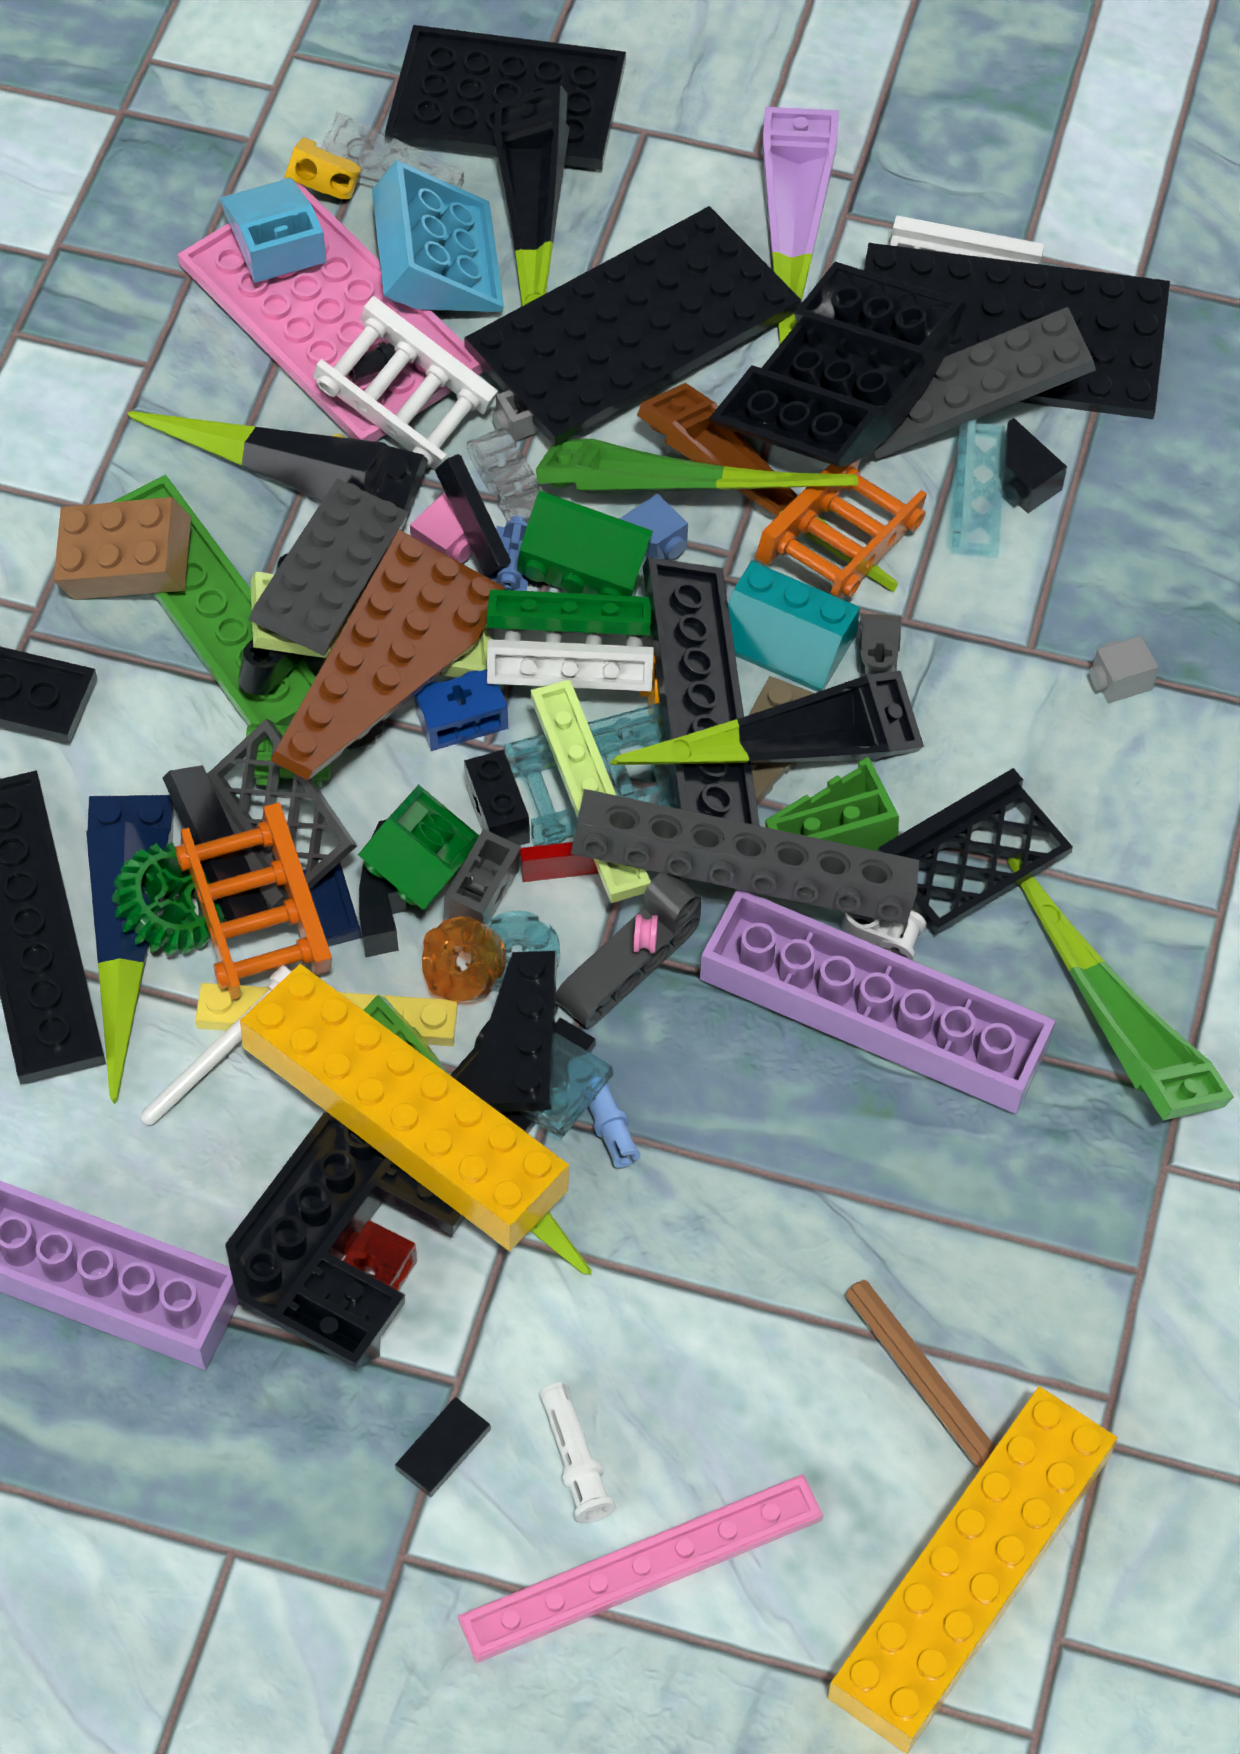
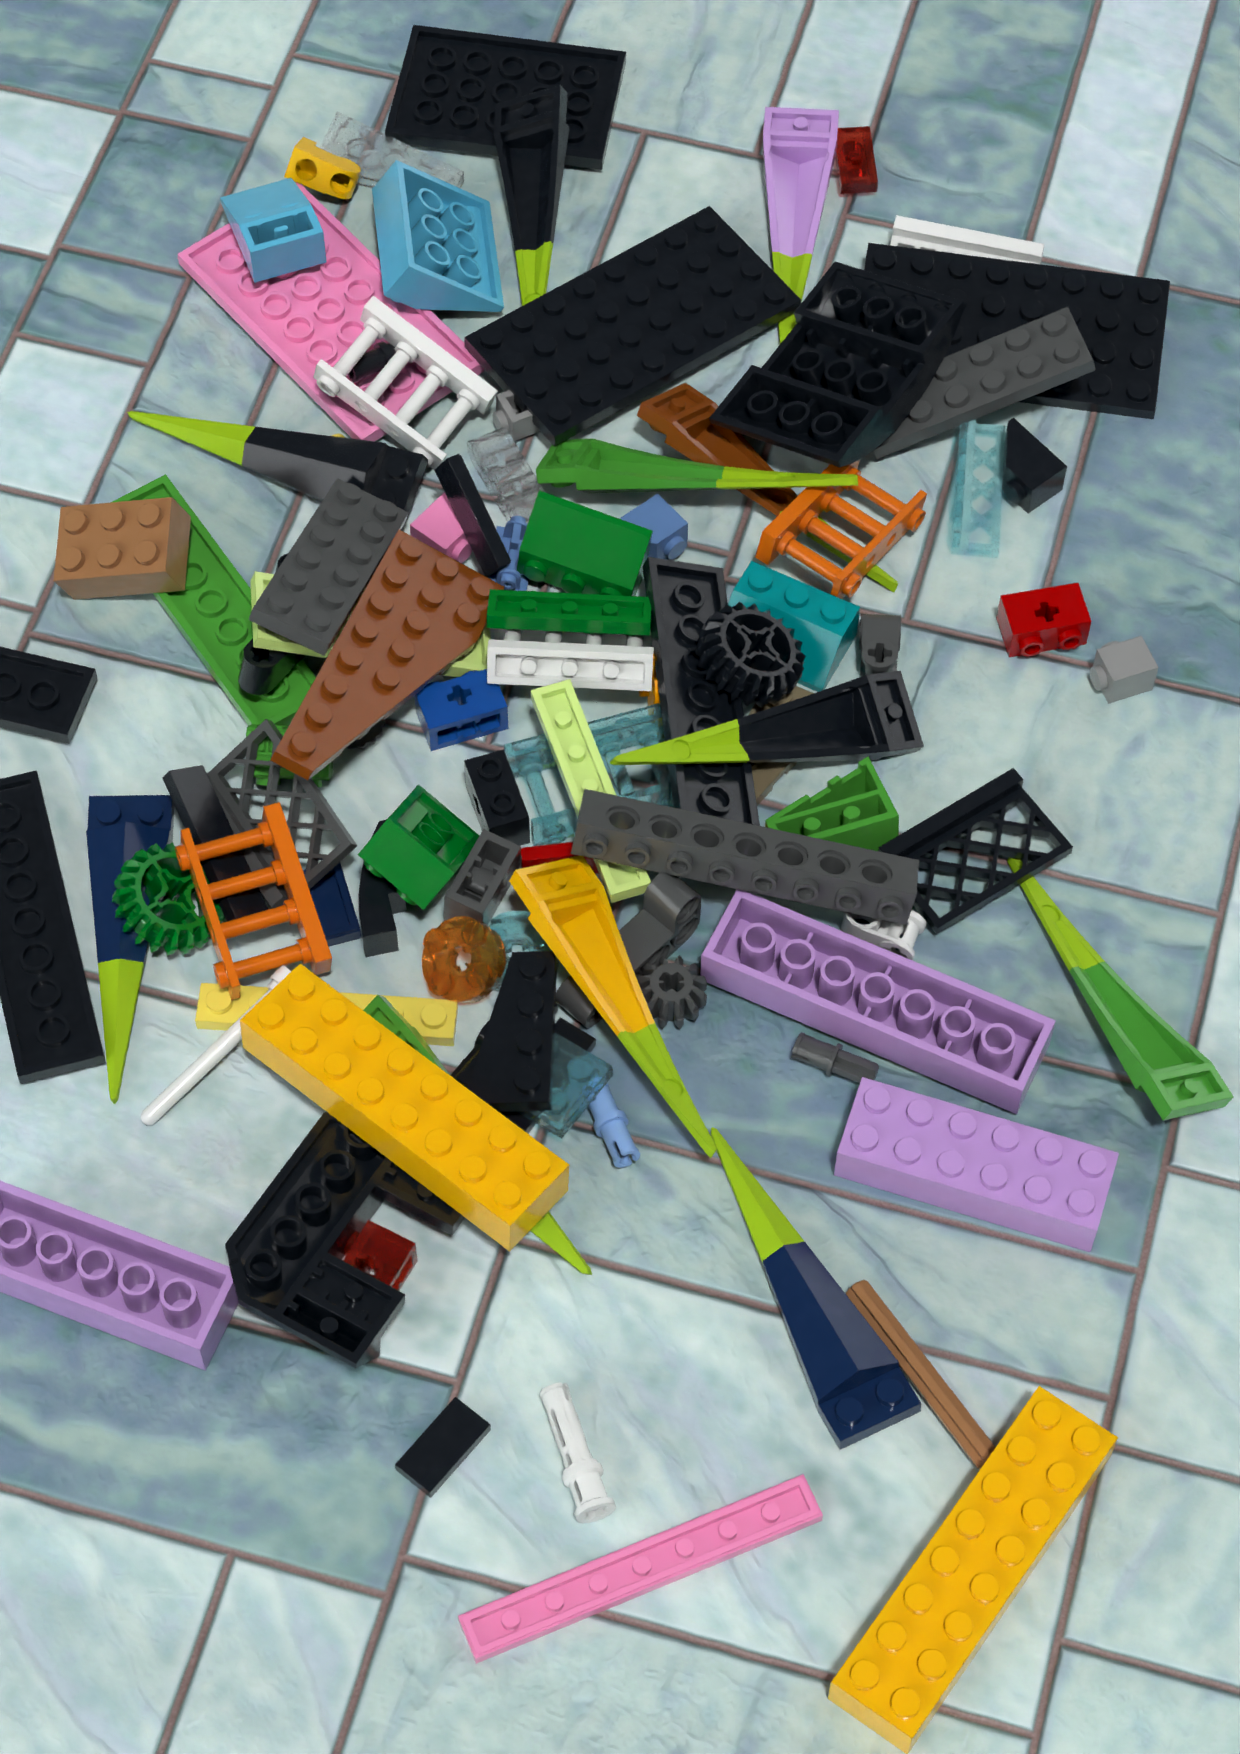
bright pink bush [634,914,658,954] -> none
none -> yellow plate [509,856,716,1158]
none -> dark grey gear [637,955,707,1029]
none -> black gear [695,602,806,708]
none -> dark blue plate [711,1127,921,1450]
none -> dark grey axle [791,1032,879,1083]
none -> lavender brick [834,1077,1119,1252]
none -> clear red plate [835,126,878,194]
none -> red brick [996,583,1092,657]

